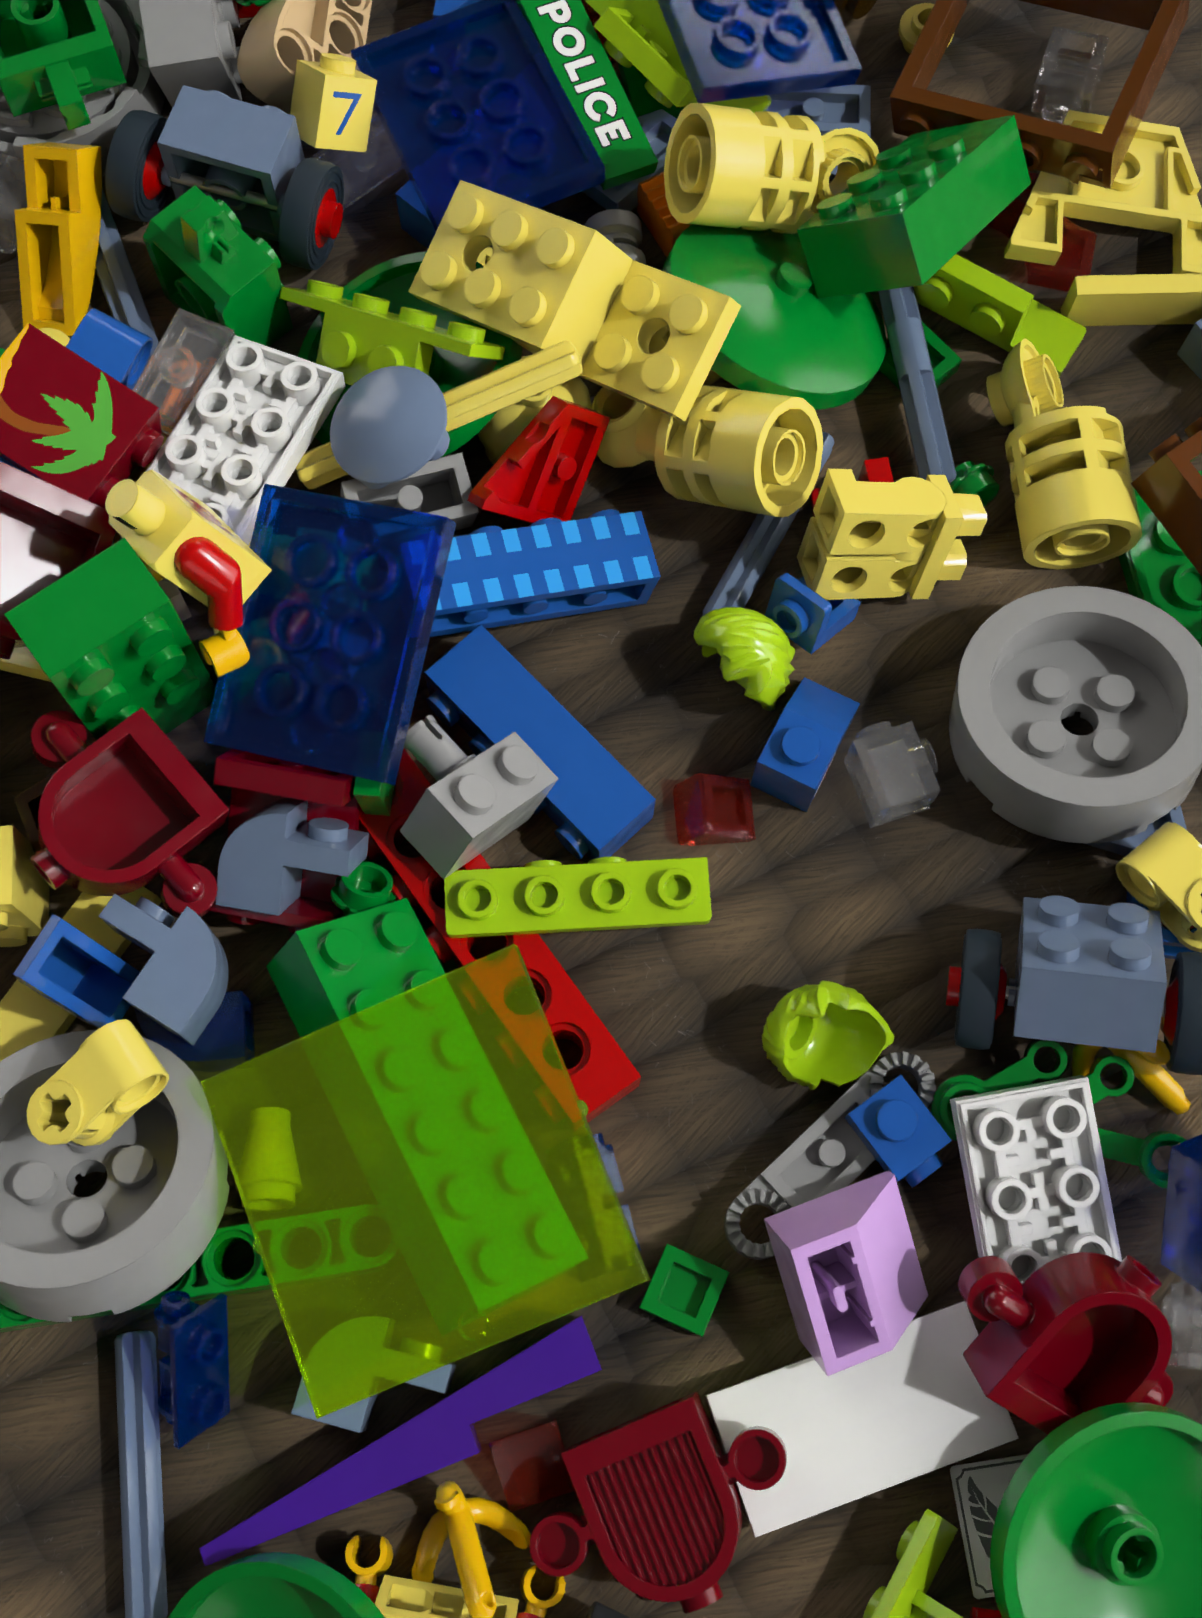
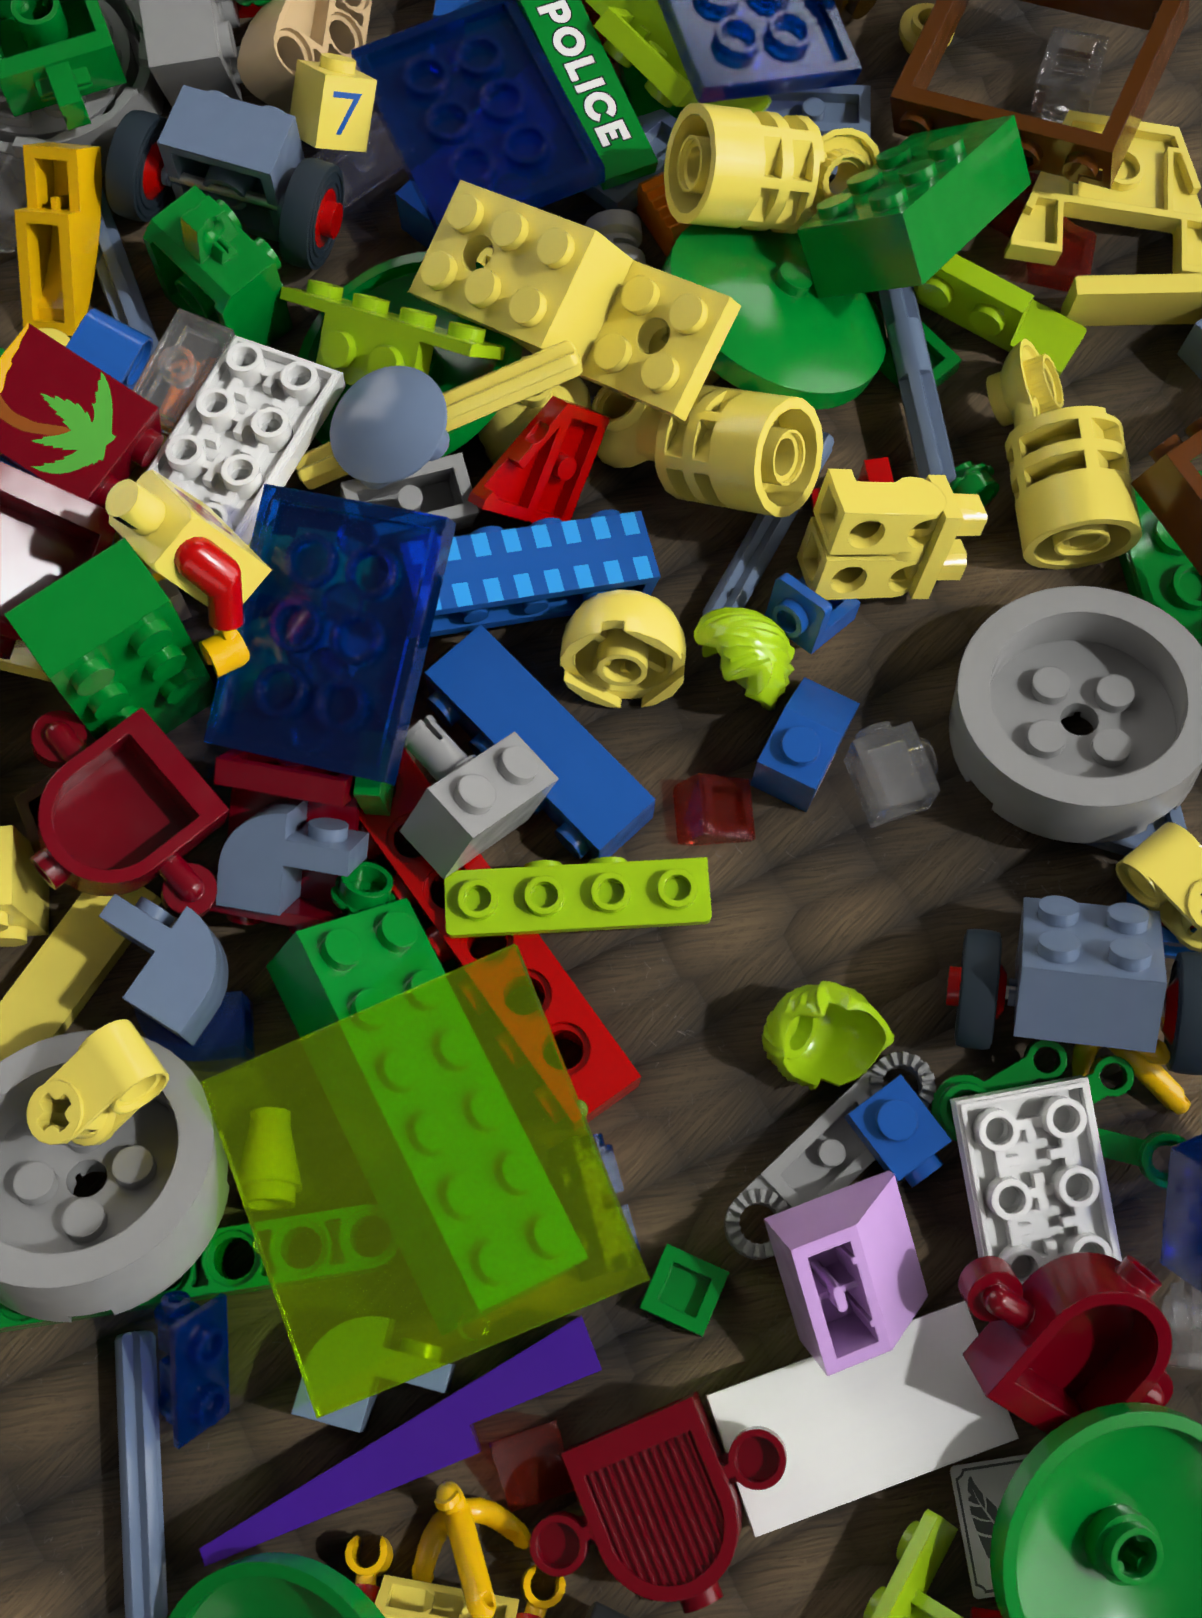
blue slope [13,914,140,1028] -> none
none -> light yellow cylinder [560,589,686,708]

